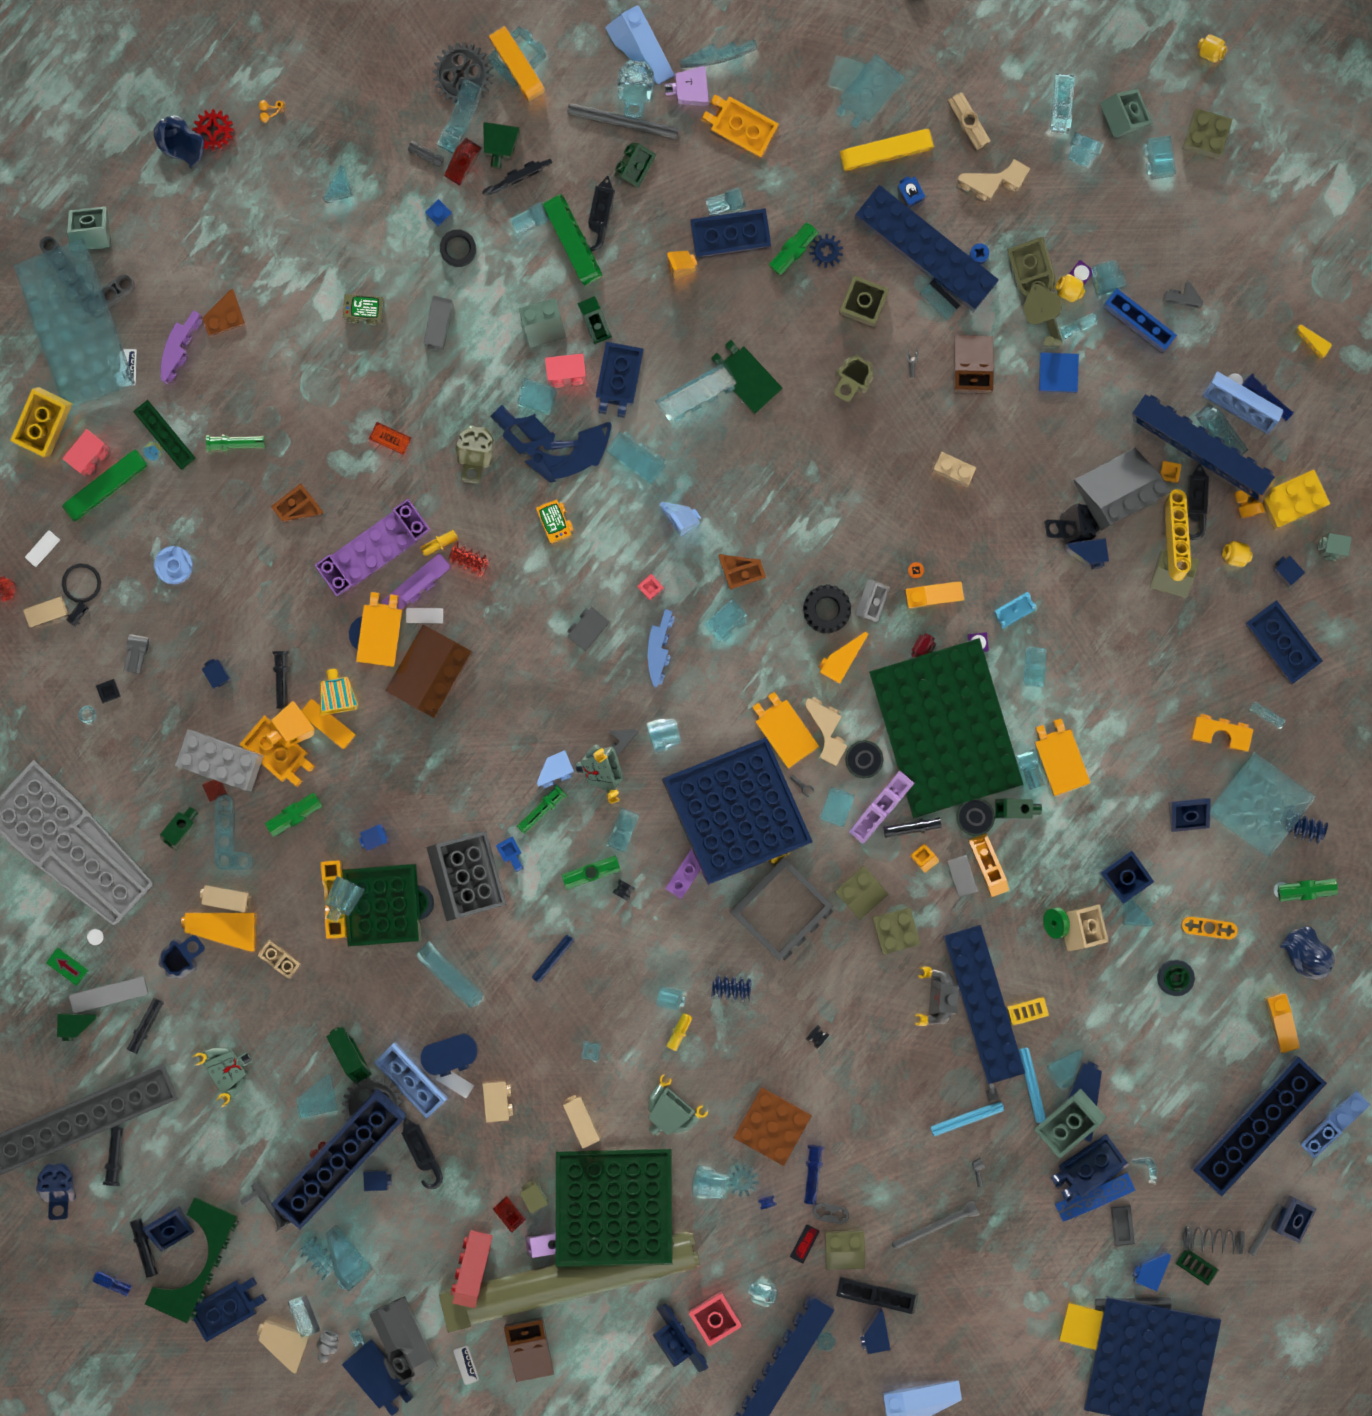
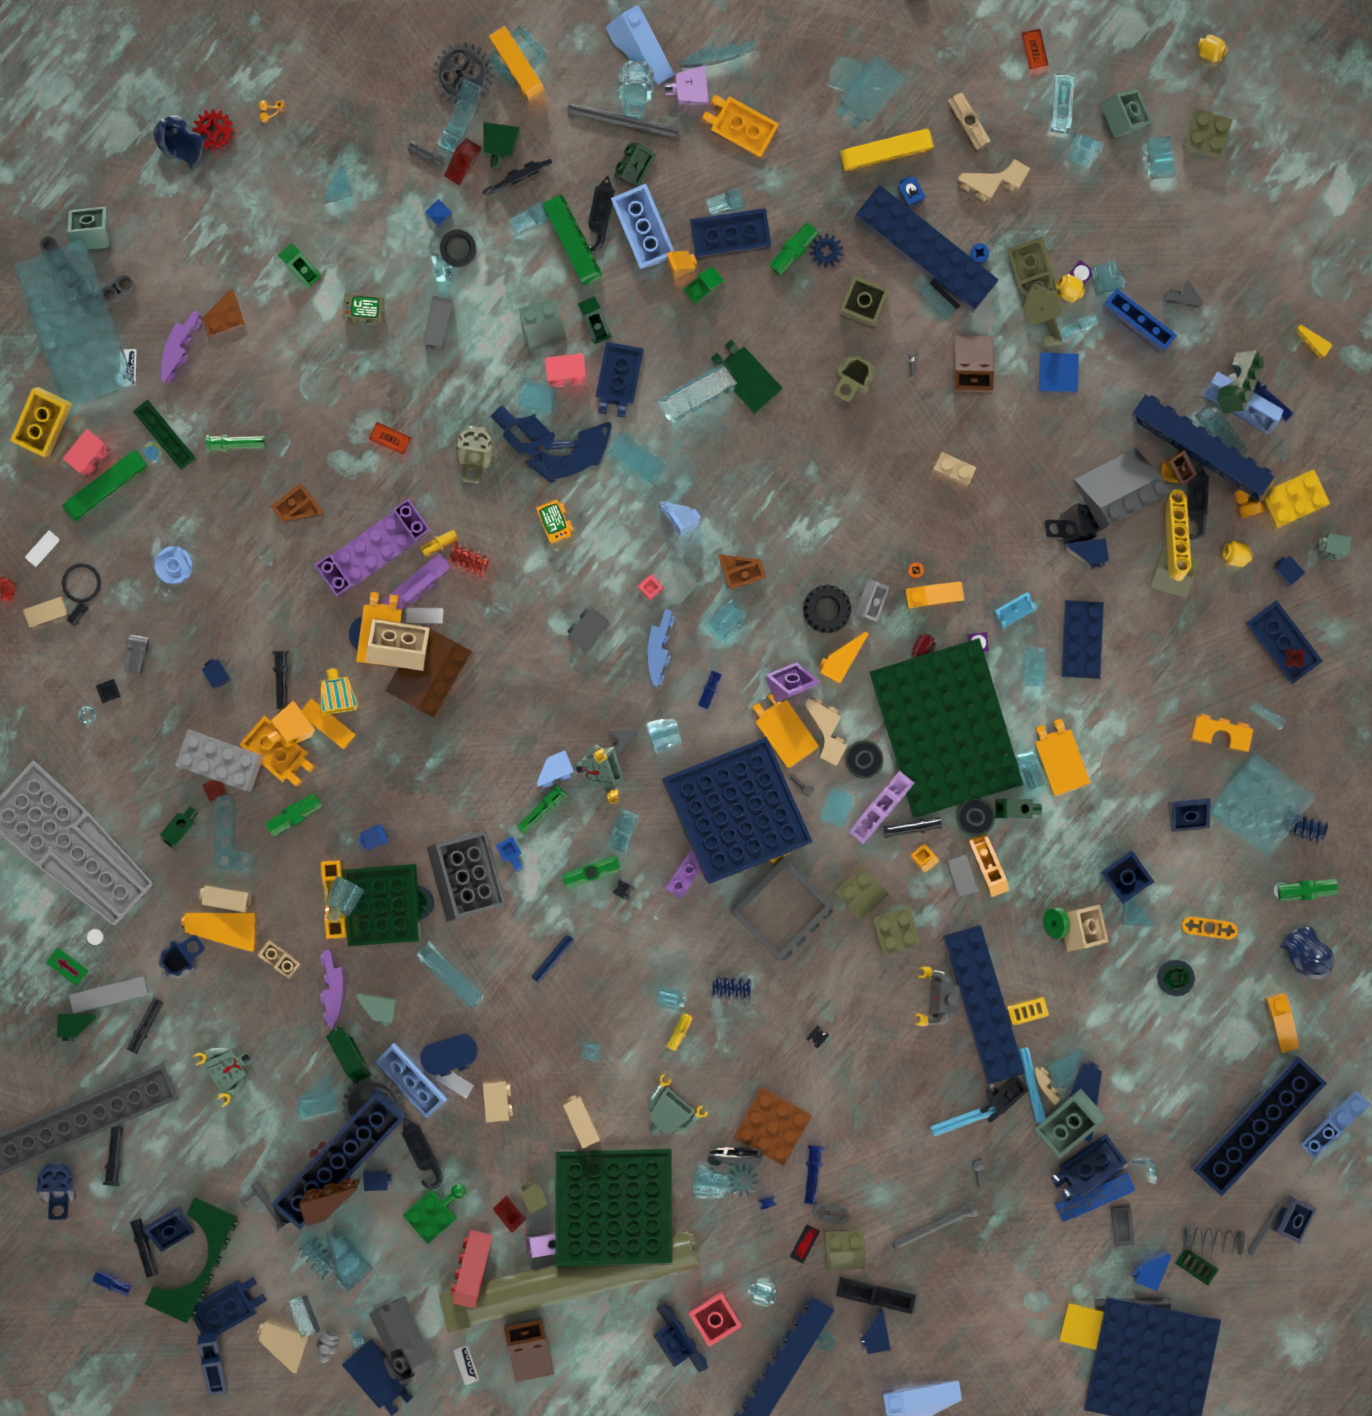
none -> dark blue slope [197,1333,227,1396]
none -> green slope [278,242,322,288]
none -> reddish brown slope [299,1177,360,1226]
none -> medium lavender slope [320,949,345,1028]
none -> sand green slope [357,993,398,1026]
none -> tan slope [366,619,430,671]
none -> green plate [403,1184,466,1244]
none -> clear light blue bracket [431,252,456,282]
none -> light blue slope [611,184,674,269]
none -> green slope [683,266,724,305]
none -> clear blue axle [698,670,723,709]
none -> black hinge [707,1147,763,1166]
none -> medium lavender slope [766,662,819,703]
none -> black hinge [980,1076,1028,1123]
none -> clear red tile [1021,29,1049,71]
none -> tan slope [1034,1066,1061,1105]
none -> dark blue plate [1061,600,1104,679]
none -> reddish brown slope [1164,448,1197,486]
none -> dark green arch [1217,350,1264,414]
none -> clear red plate [1285,648,1305,668]

